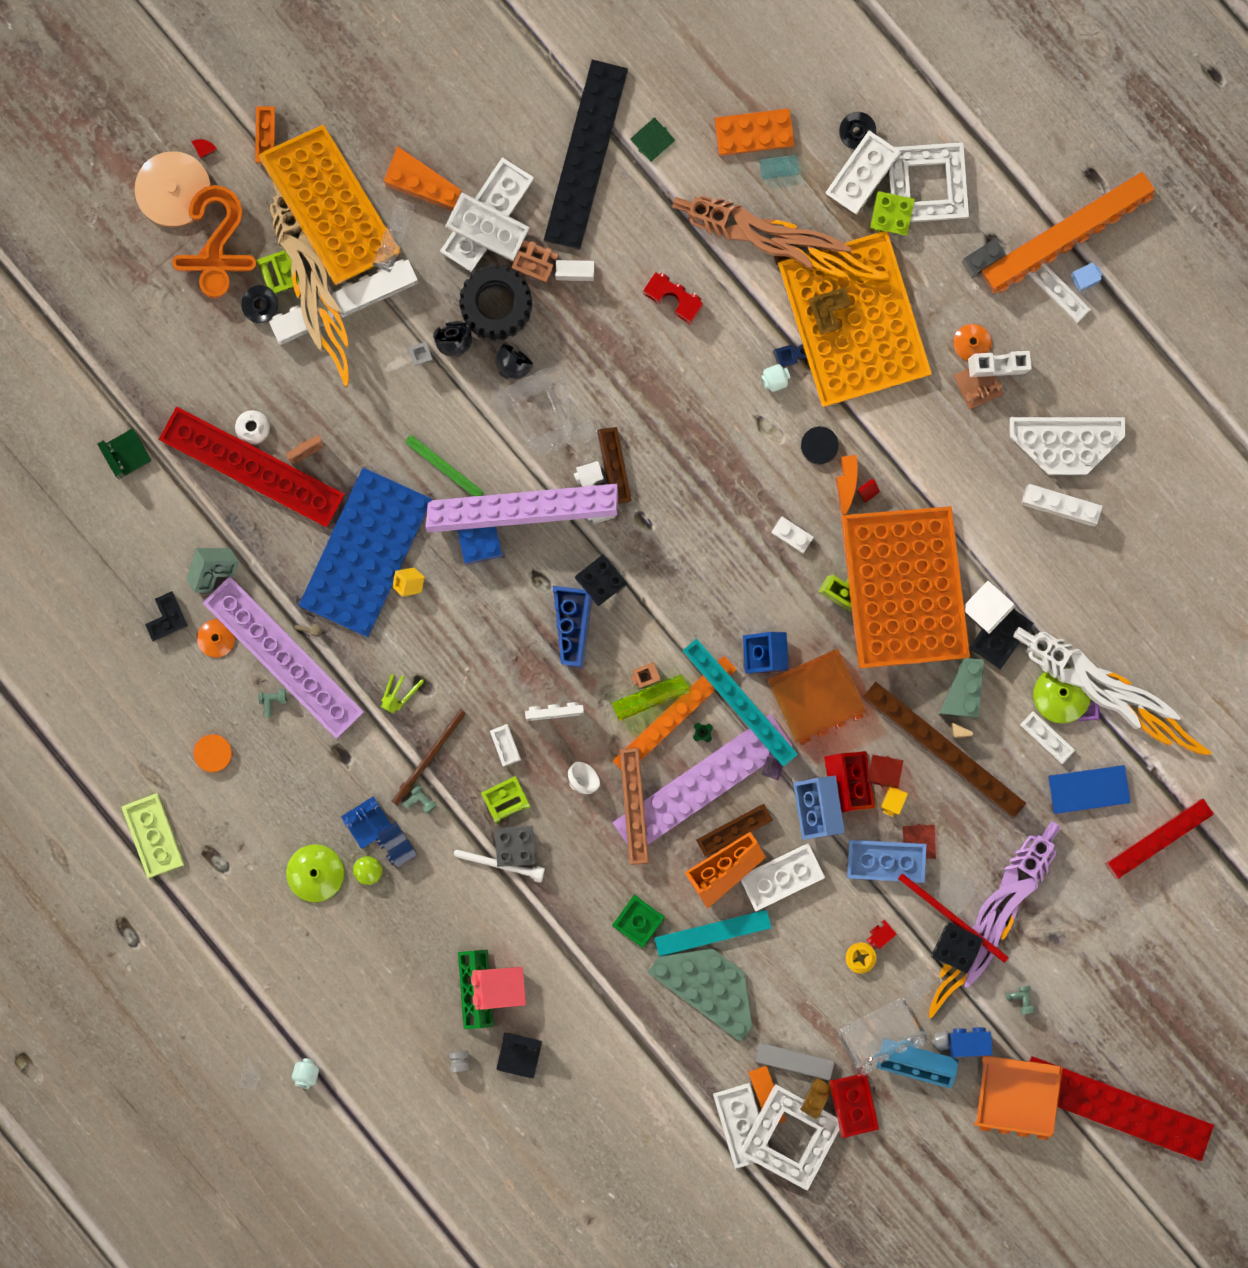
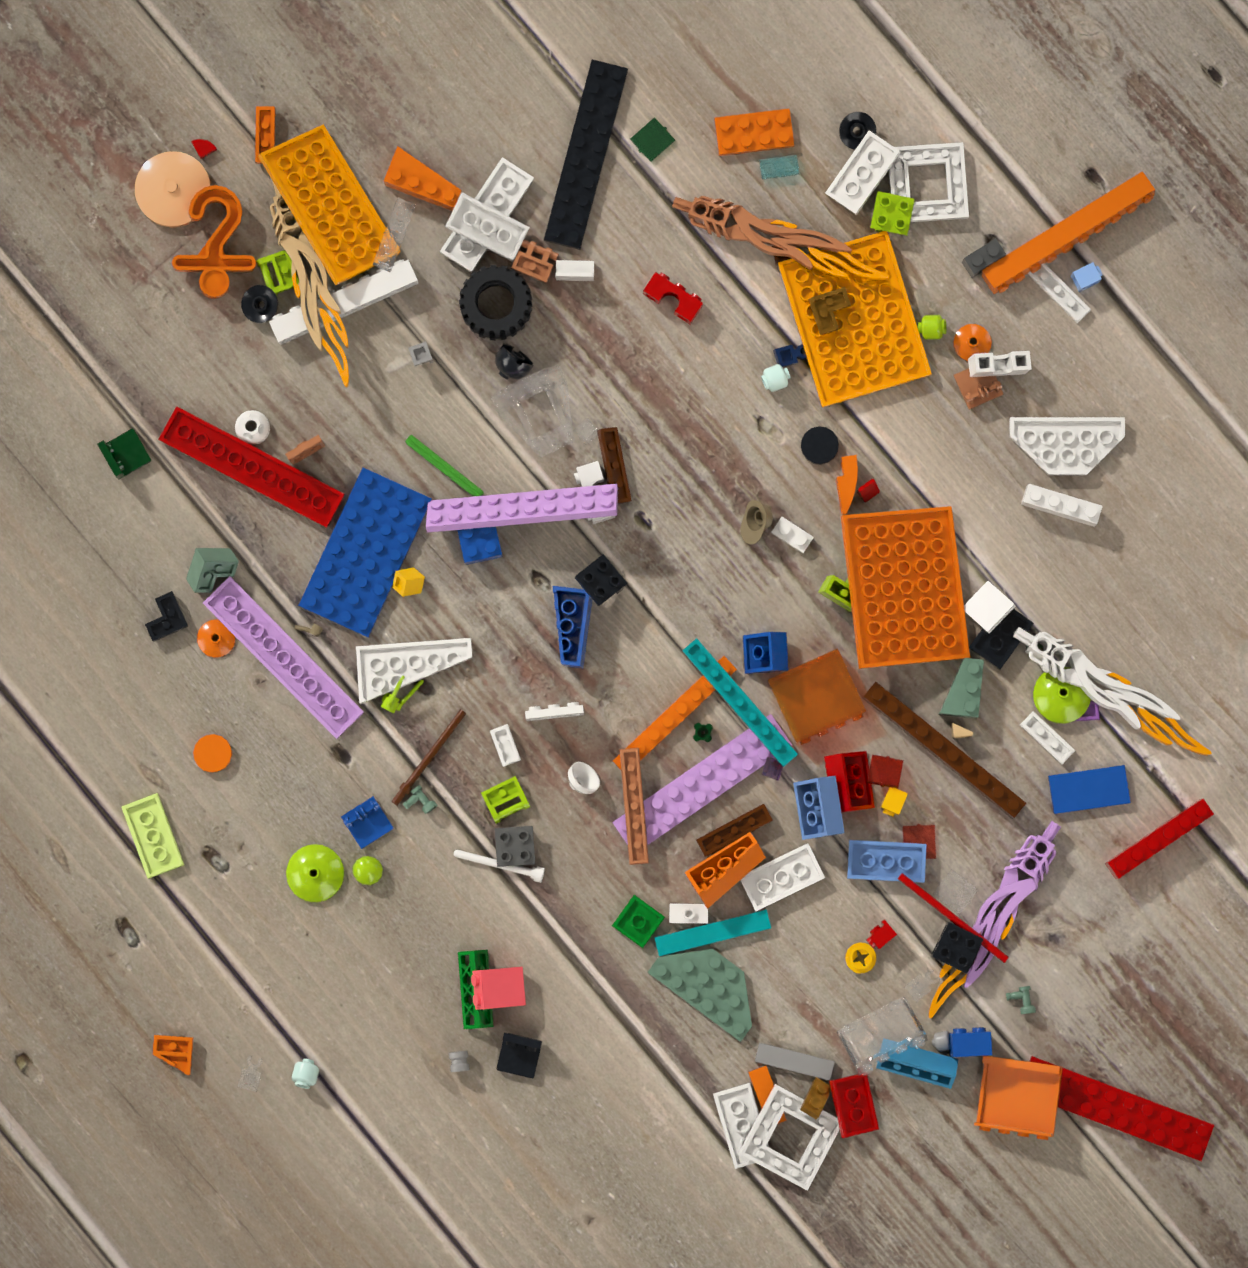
sand green piece [258,689,287,717] -> none
dark blue brick [376,821,417,867] -> none
black cylinder [433,321,472,357] -> none
clear neon green plate [611,674,690,721] -> none
nougat brick [630,662,661,689] -> none
none -> orange wing [153,1035,194,1075]
none -> white wing [356,638,472,704]
none -> white plate [669,904,708,924]
none -> dark tan piece [740,500,773,545]
none -> lime head [918,315,947,340]

